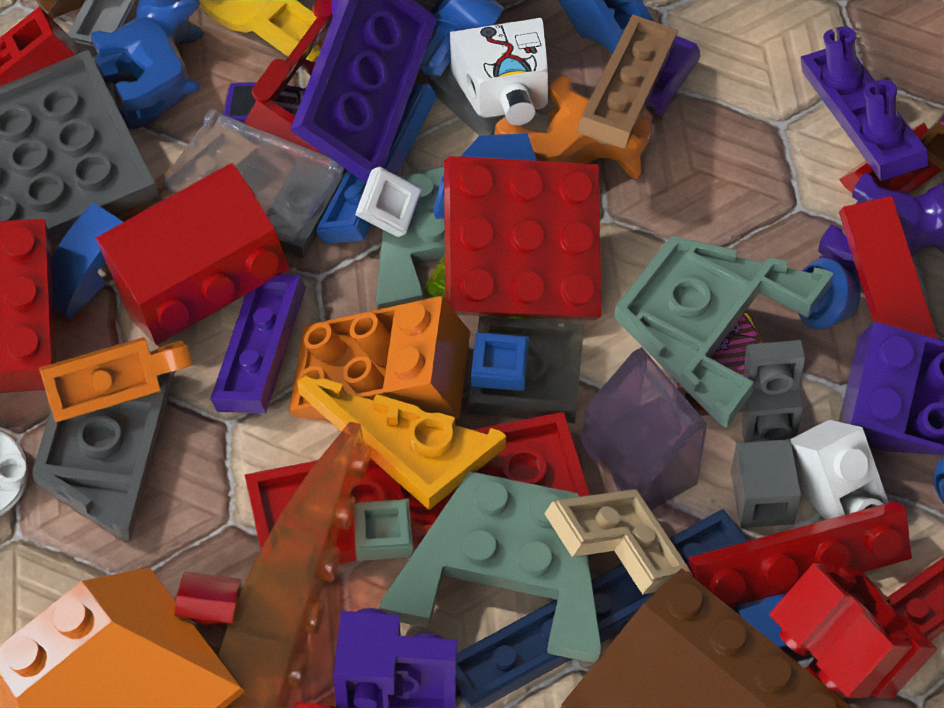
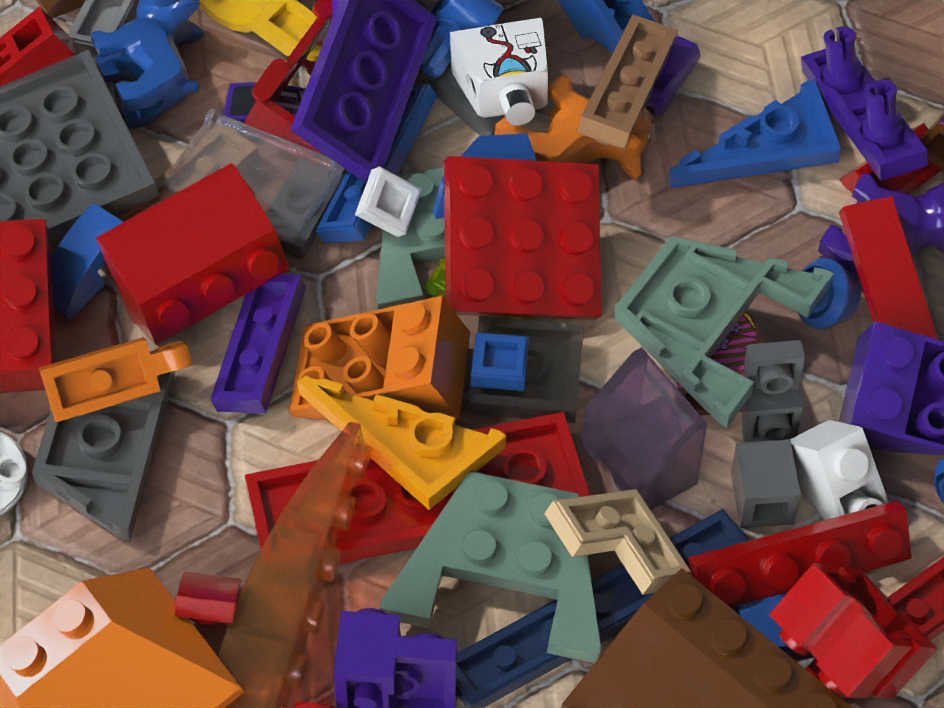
sand green tile [353,499,413,561] -> none
none -> blue wing [668,79,841,188]

